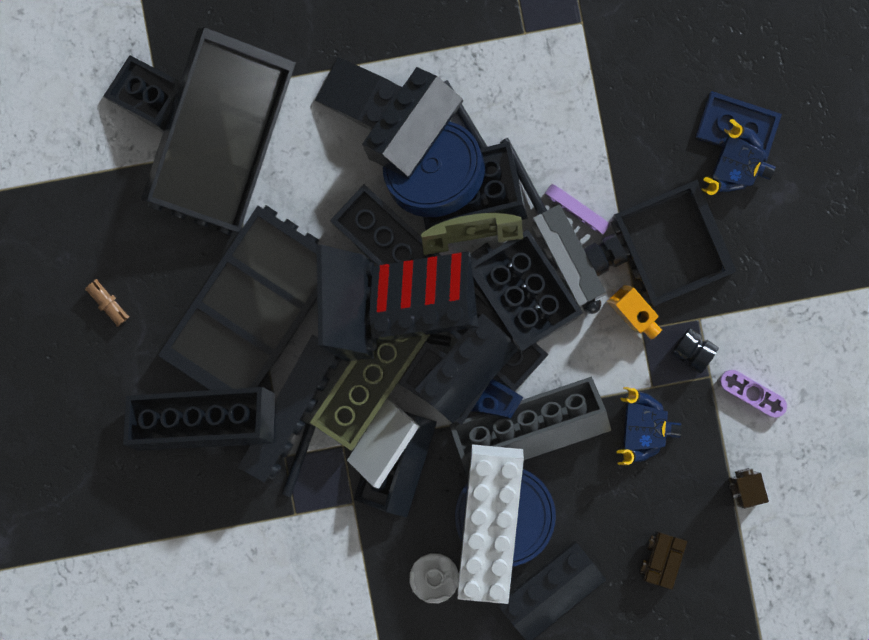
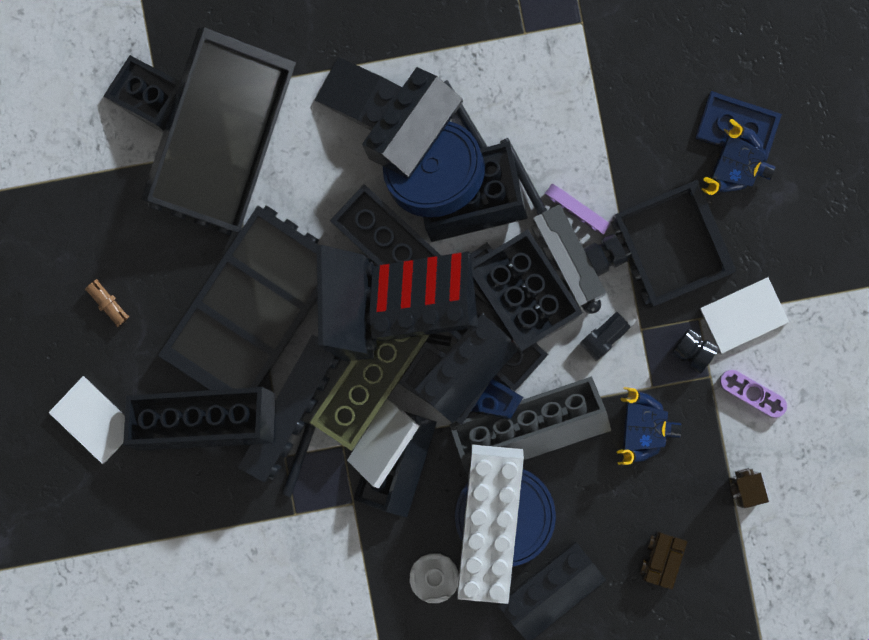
olive slope [421,213,523,255] -> none
light orange torso [606,285,662,340] -> none
none -> white tile [49,376,125,464]
none -> black piece [580,312,631,361]
none -> white tile [700,277,789,354]

